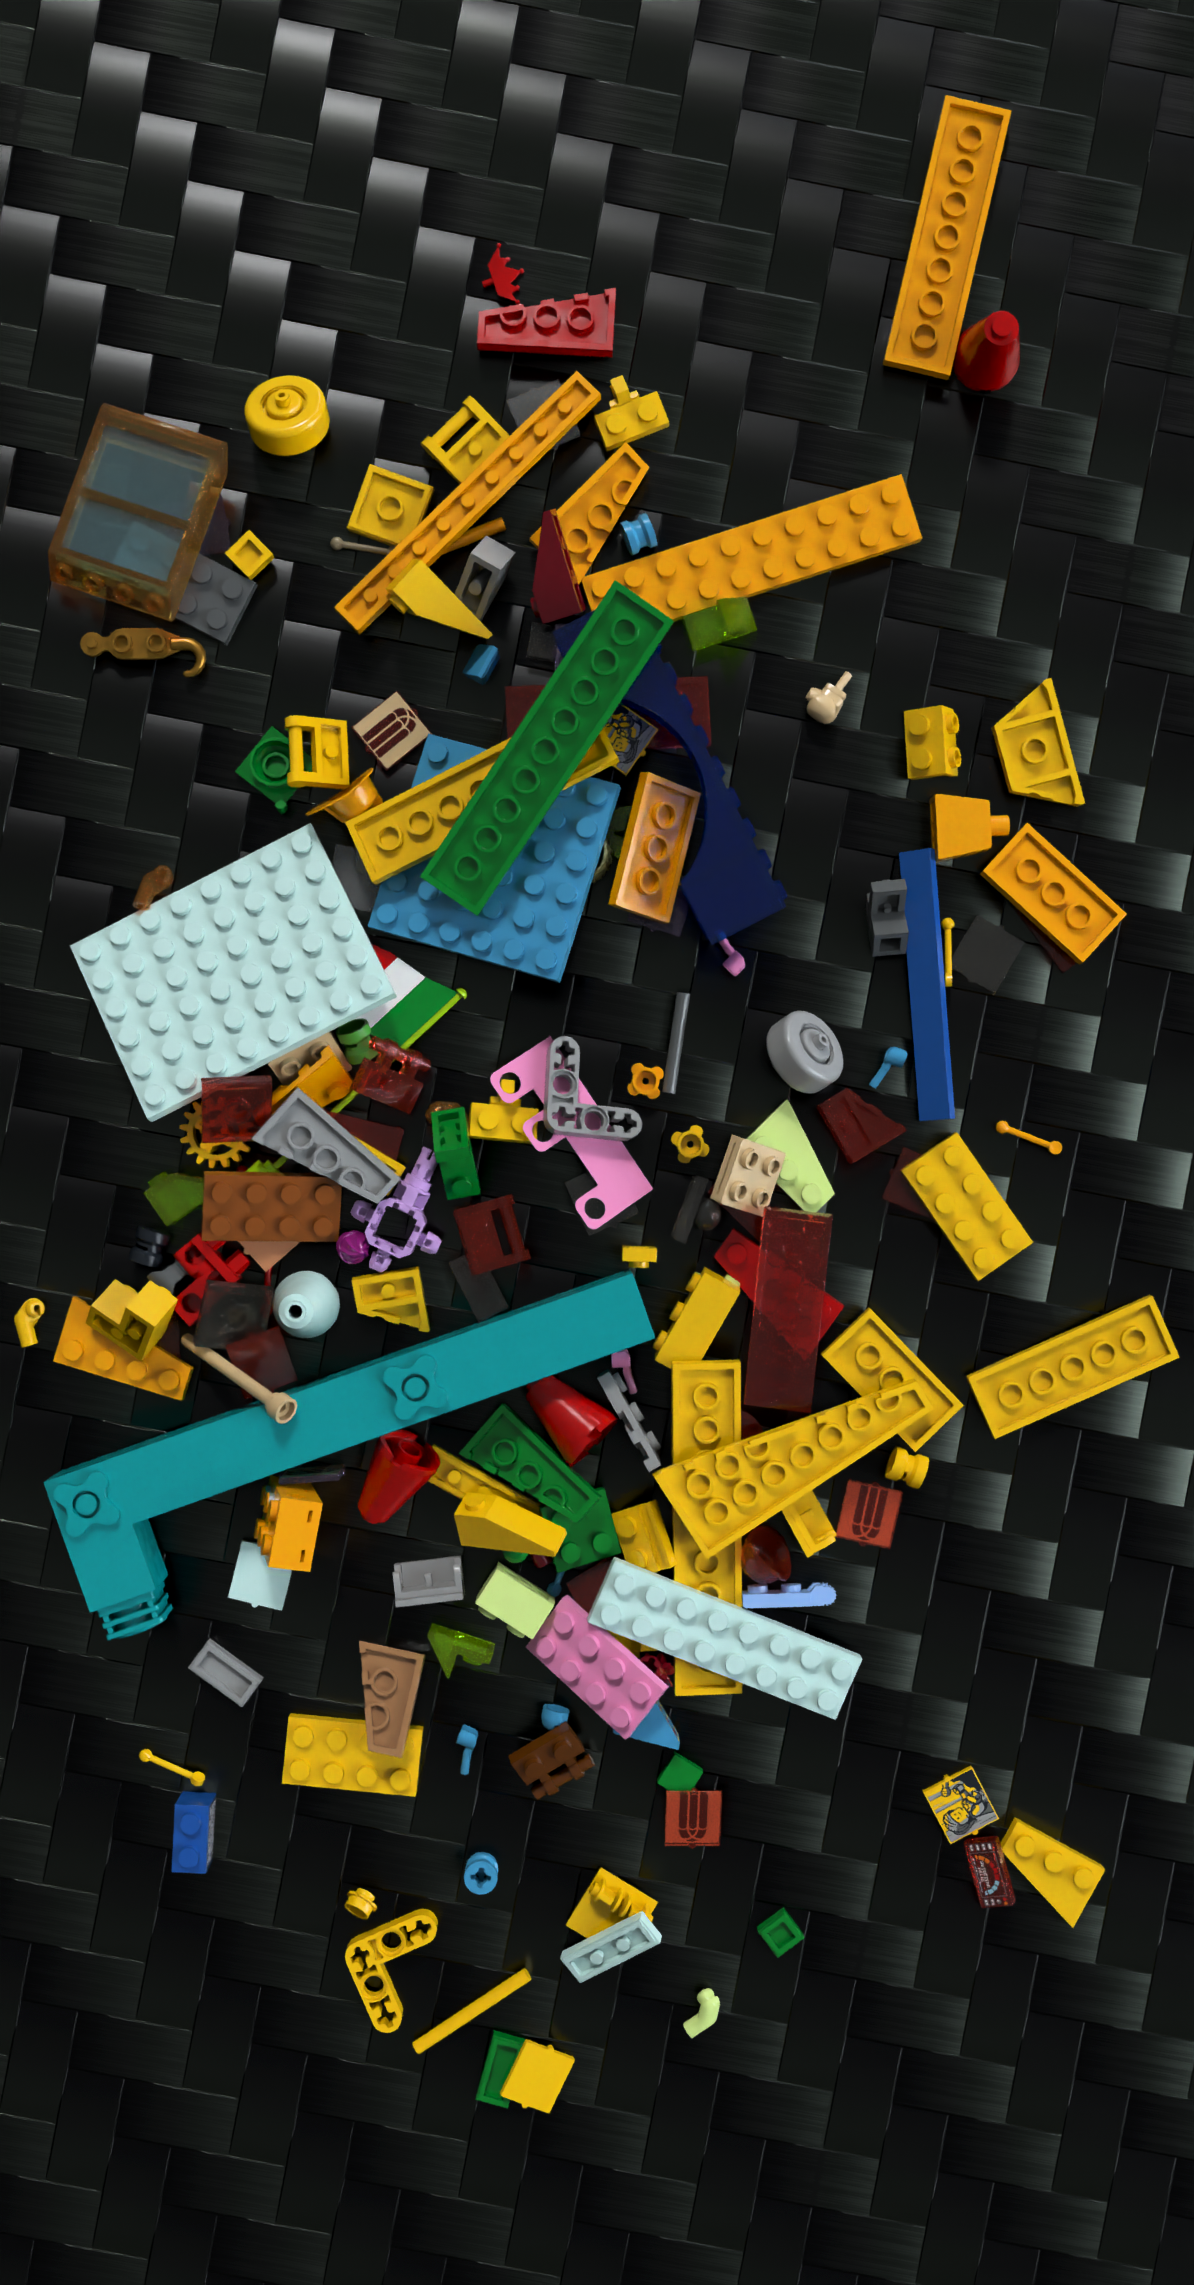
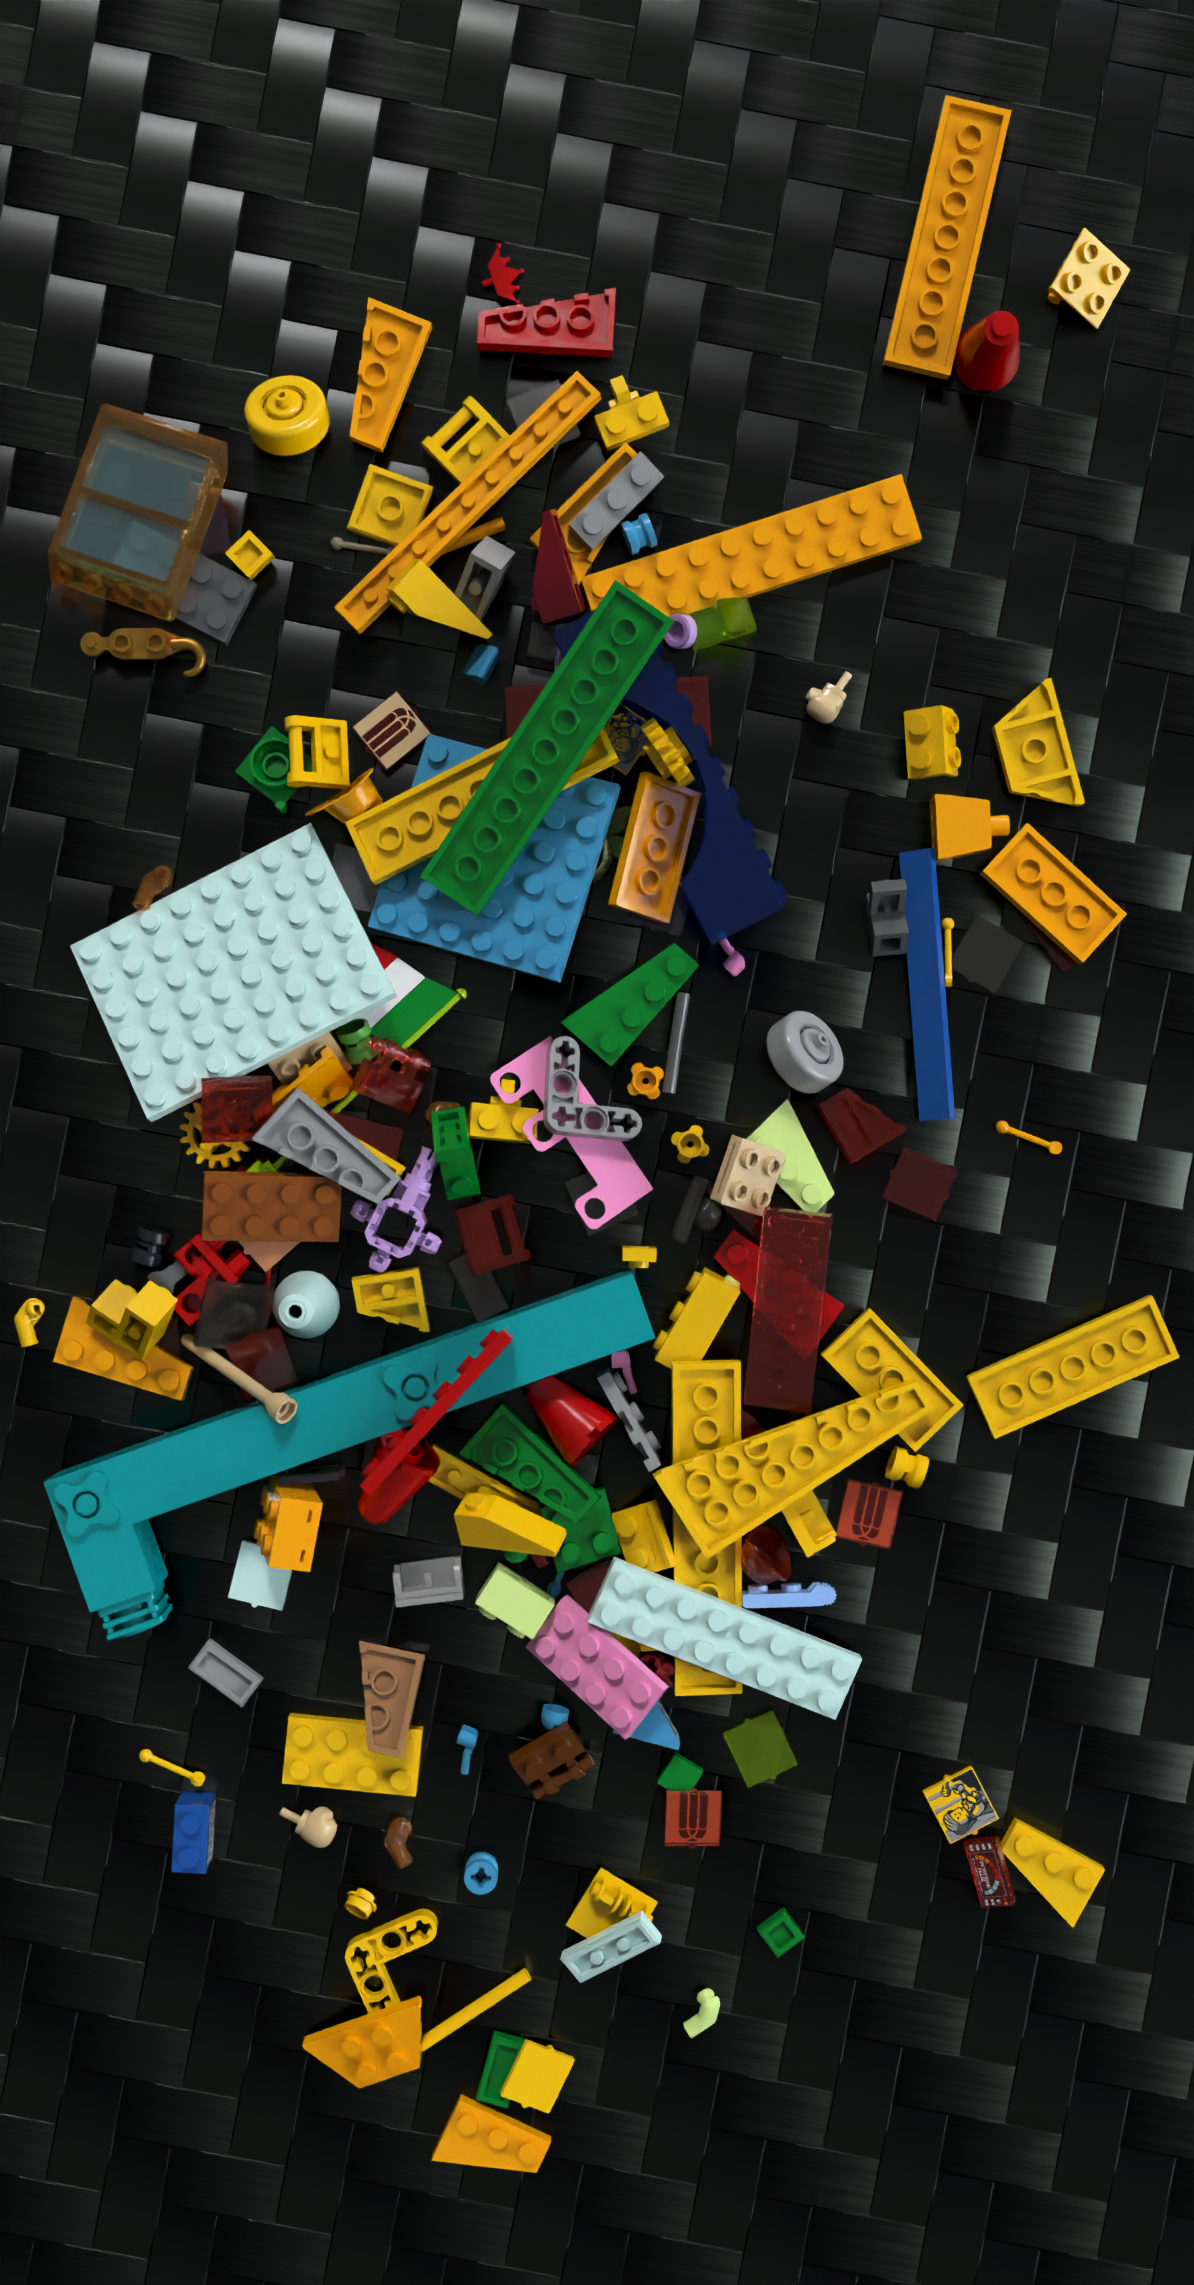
clear neon green slope [144,1171,203,1226] -> none
magenta plate [336,1230,370,1264] -> none
clear neon green slope [427,1623,495,1679] -> none
dark azure hand [869,1046,907,1089] -> none
yellow plate [900,1132,1033,1281] -> none
none -> tan piece [279,1807,337,1848]
none -> light orange wing [302,1996,422,2089]
none -> light orange wing [350,297,432,453]
none -> red plate [360,1327,514,1495]
none -> clear orange arm [384,1817,413,1869]
none -> light orange wing [431,2094,551,2173]
none -> green wing [560,943,699,1067]
none -> light grey plate [568,451,664,552]
none -> yellow gear [640,717,695,789]
none -> lavender tile [664,614,697,649]
none -> clear neon green piece [723,1710,798,1788]
none -> yellow hinge [1048,228,1130,329]

